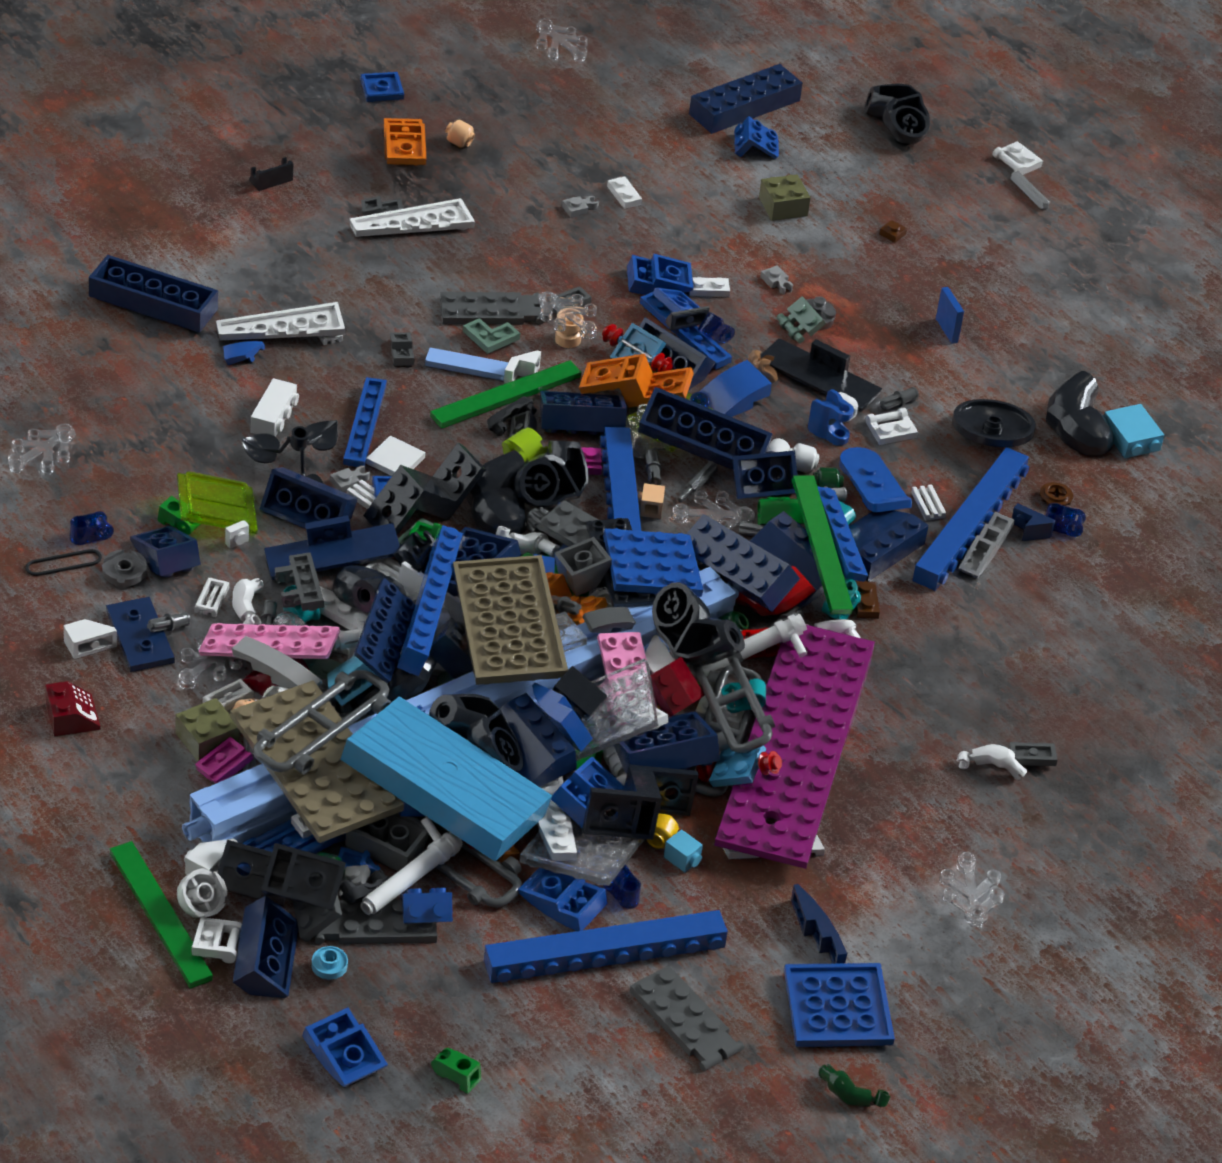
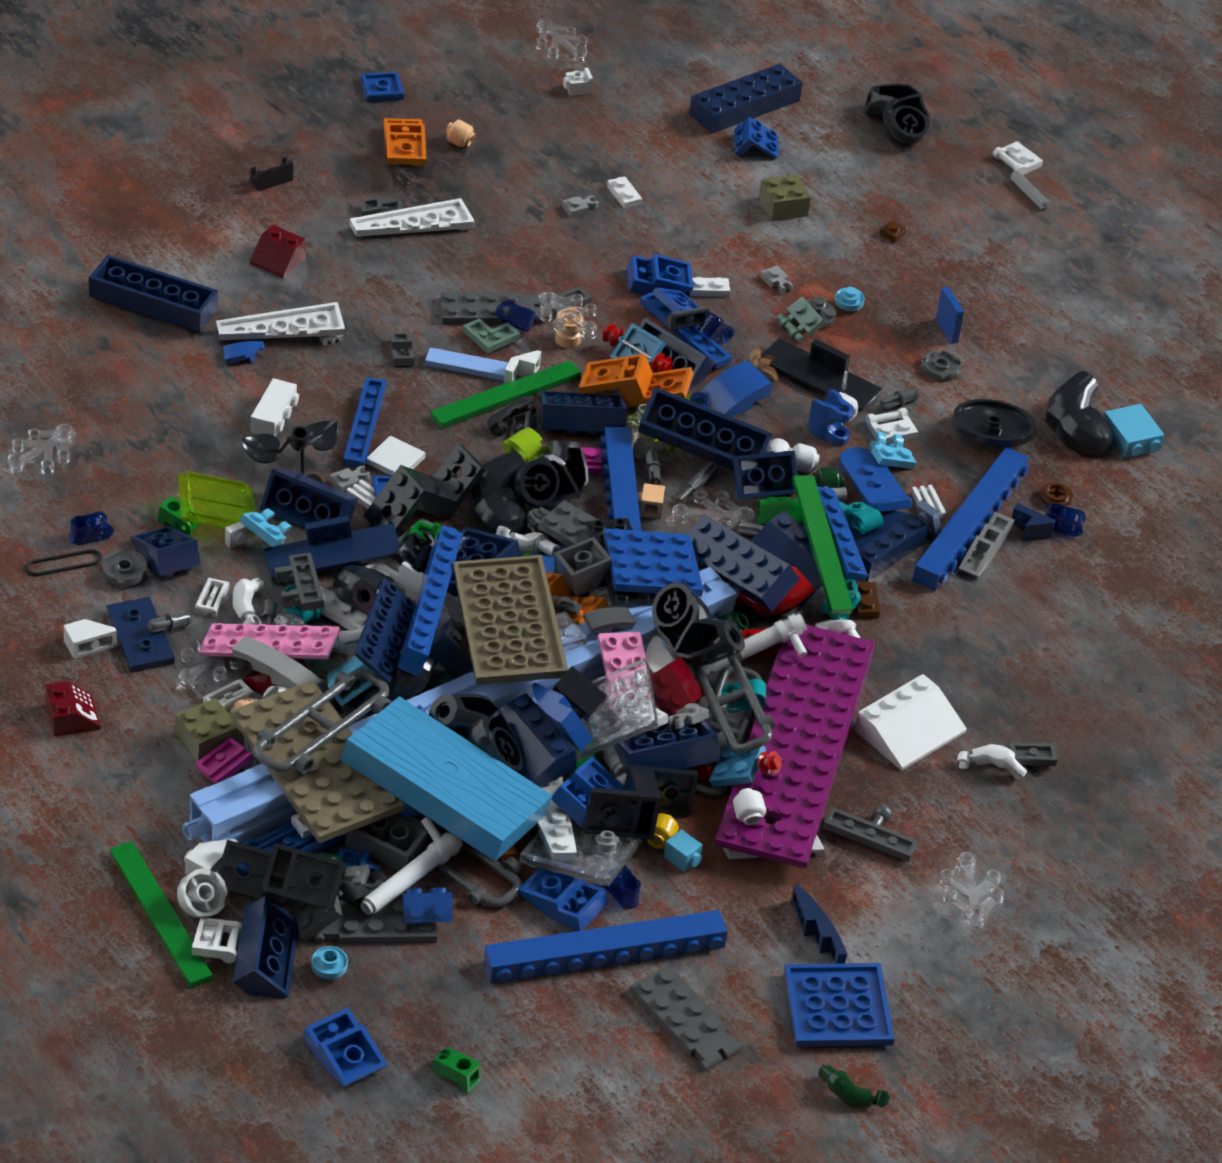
none -> medium azure plate [239,508,292,547]
none -> dark red slope [250,224,306,278]
none -> clear blue piece [495,301,537,333]
none -> white brick [563,68,593,96]
none -> light grey plate [596,831,619,852]
none -> light grey plate [668,703,709,729]
none -> white head [733,788,766,825]
none -> dark grey plate [823,804,919,862]
none -> medium azure plate [835,287,865,311]
none -> teal piece [847,502,884,534]
none -> white slope [855,674,967,771]
none -> medium azure plate [870,431,917,469]
none -> sand blue plate [916,500,941,538]
none -> dark grey tile [921,350,961,382]

